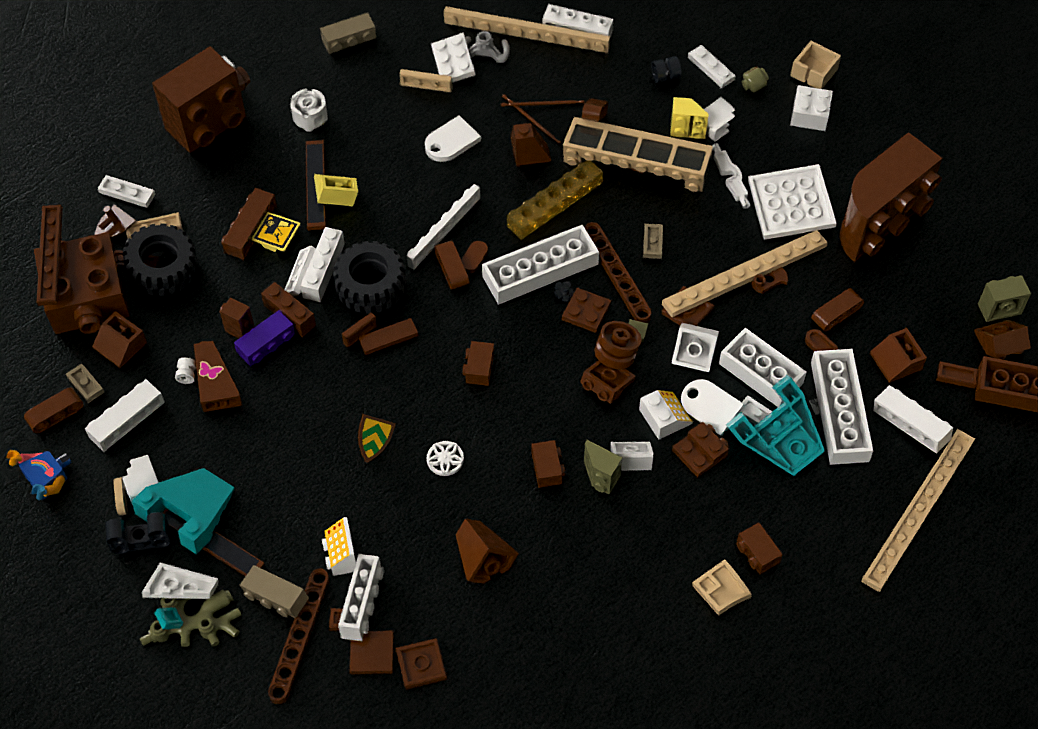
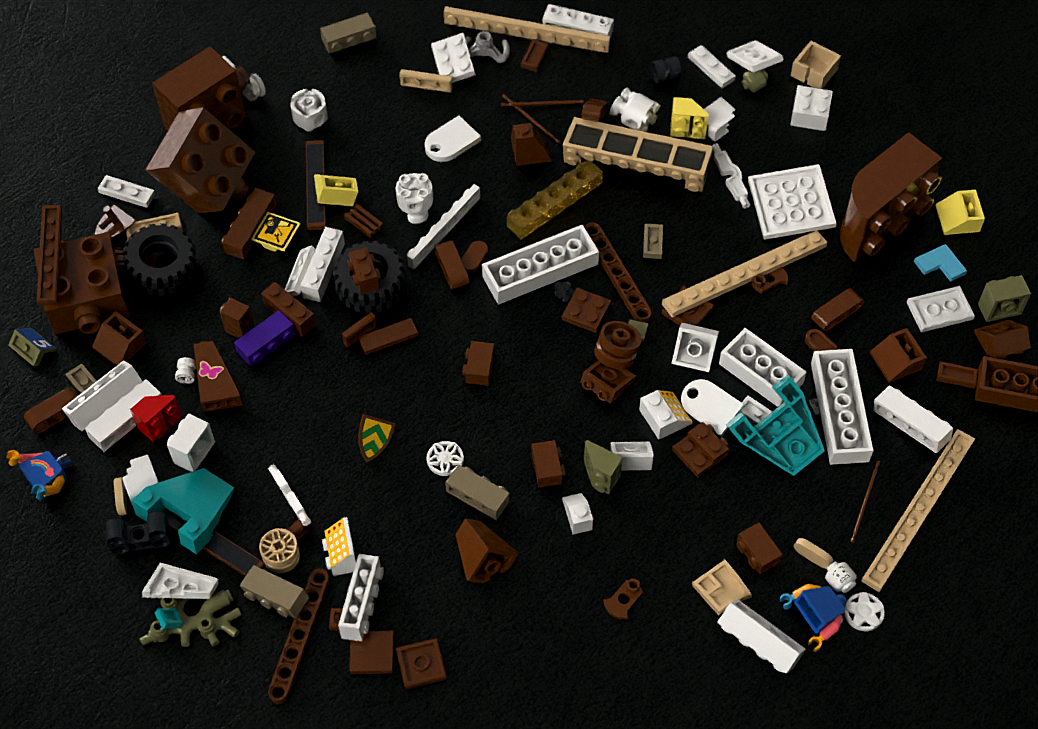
none -> olive panel [8,328,56,366]
none -> white brick [62,360,143,431]
none -> red slope [130,395,182,442]
none -> reddish brown brick [145,107,255,213]
none -> white brick [167,414,215,472]
none -> white wheel [242,74,265,101]
none -> tan wheel [259,529,300,573]
none -> white piece [268,465,311,526]
none -> reddish brown tile [287,519,309,541]
none -> reddish brown tile [344,204,383,238]
none -> reddish brown brick [347,247,381,295]
none -> white piece [396,173,433,224]
none -> dark tan brick [445,465,509,520]
none -> reddish brown tile [521,39,549,72]
none -> white slope [562,493,593,534]
none -> reddish brown piece [603,579,643,620]
none -> white piece [610,88,660,132]
none -> white brick [717,599,805,674]
none -> white tile [727,40,783,72]
none -> blue torso [780,584,847,651]
none -> tan tile [794,538,833,569]
none -> white head [825,562,857,593]
none -> white wheel [844,592,884,631]
none -> reddish brown piece [850,461,880,543]
none -> white tile [907,286,975,332]
none -> medium azure tile [914,244,967,282]
none -> light yellow slope [936,190,985,235]

